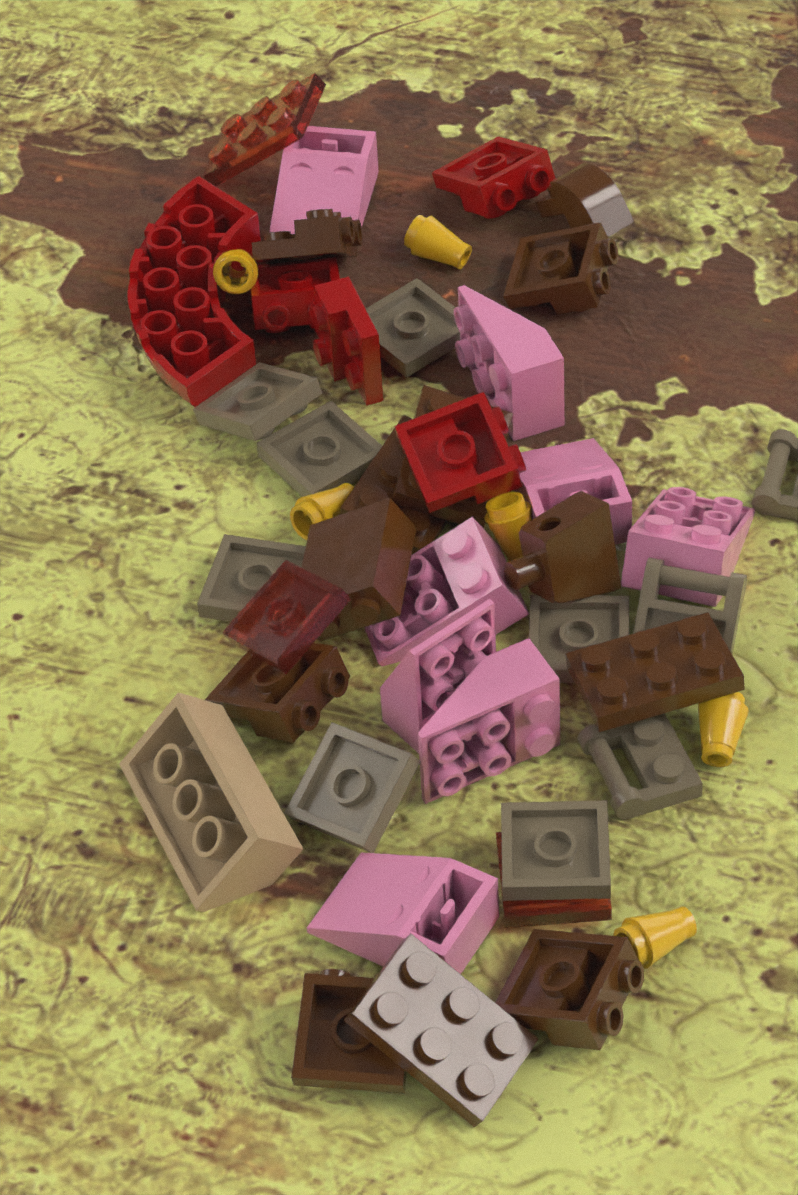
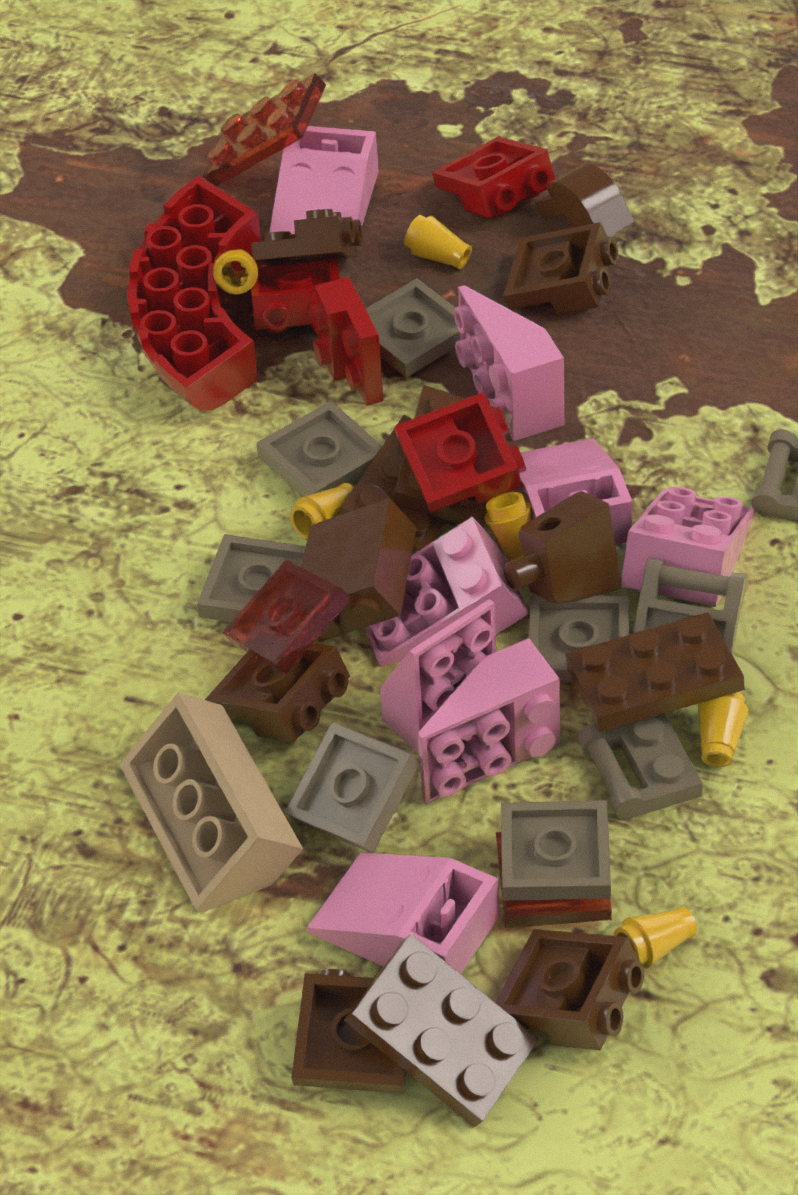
dark tan plate [193,362,322,441] -> none

